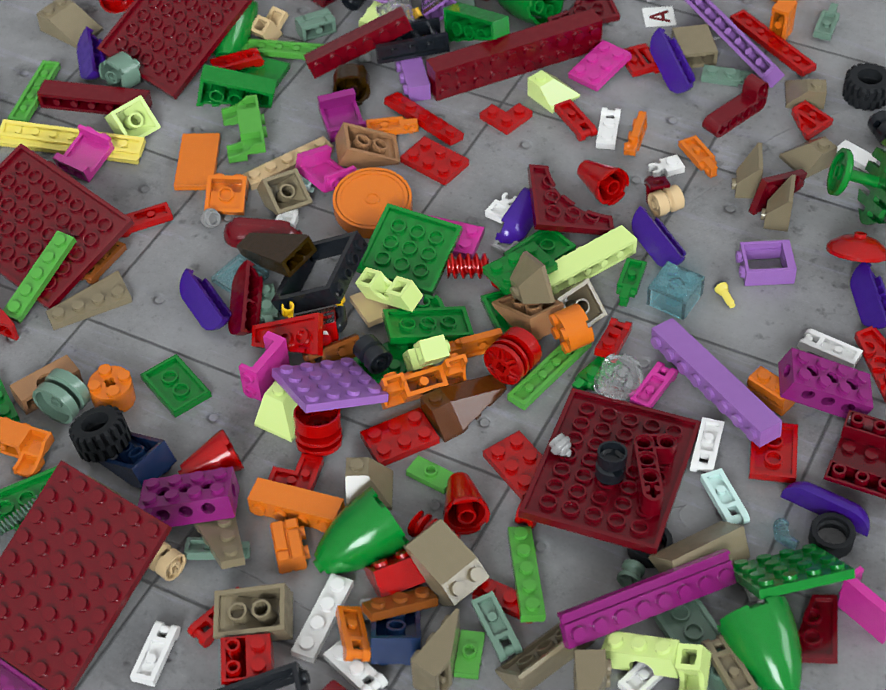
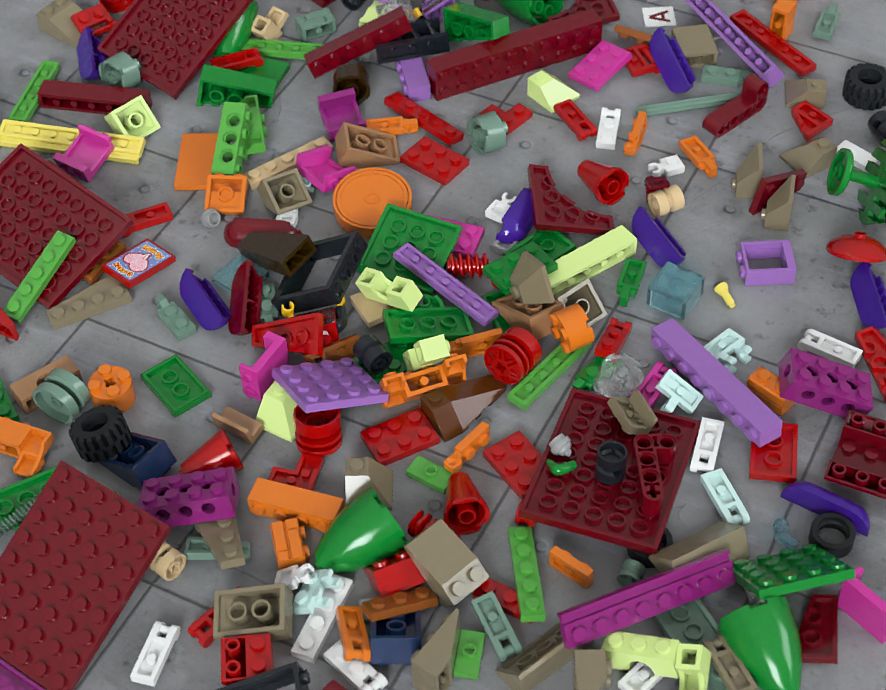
none -> red plate [71,3,117,37]
none -> tile [102,238,176,289]
none -> sand green hinge [154,293,197,341]
none -> bright green brick [211,102,253,176]
none -> medium nougat panel [211,406,265,445]
none -> white plate [274,563,315,591]
none -> light aqua plate [293,569,342,615]
none -> medium lavender tile [393,242,499,327]
none -> orange hinge [443,422,490,474]
none -> sand green brick [466,111,508,155]
none -> green animal [546,459,577,475]
none -> orange plate [549,545,594,589]
none -> dark tan bracket [607,390,658,435]
none -> dark orange plate [614,24,652,44]
none -> sand green axle [636,91,742,116]
none -> light aqua plate [655,369,704,415]
none -> light aqua plate [703,328,752,374]

